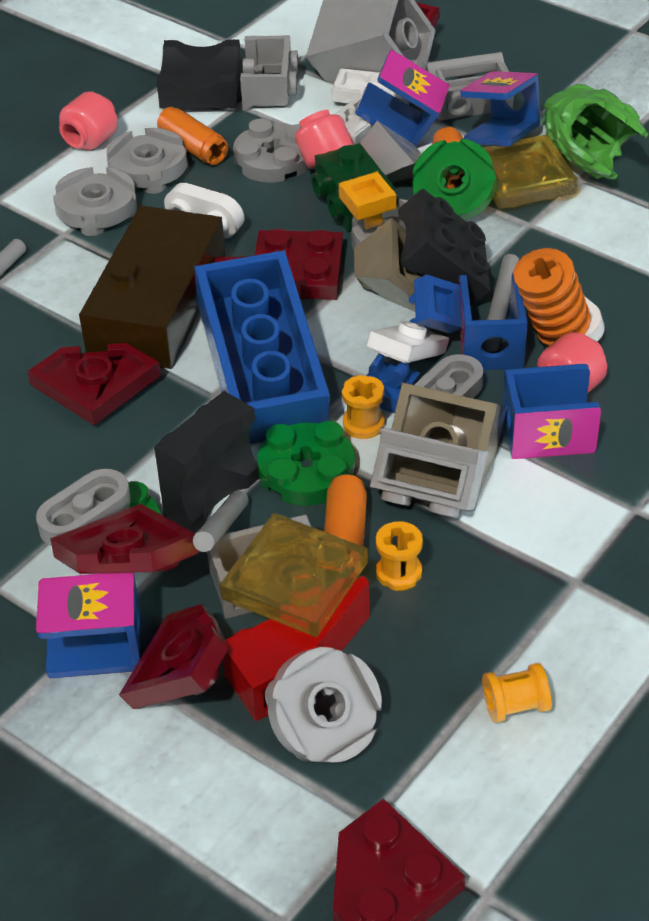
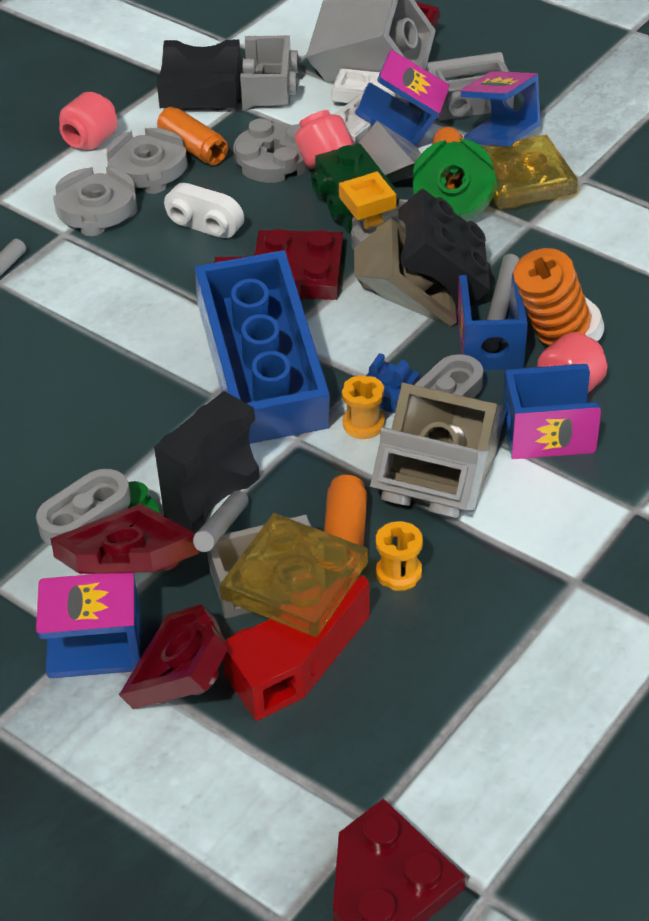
dark red plate [27,343,161,425] -> none
dark brown brick [79,205,226,369] -> none
green plate [257,421,355,506] -> none
light grey plate [265,647,382,763] -> none
white plate [366,321,449,363] -> none
blue tile [409,275,462,333] -> none
light orange bush [482,663,552,723] -> none
bright green head [542,84,648,180] -> none

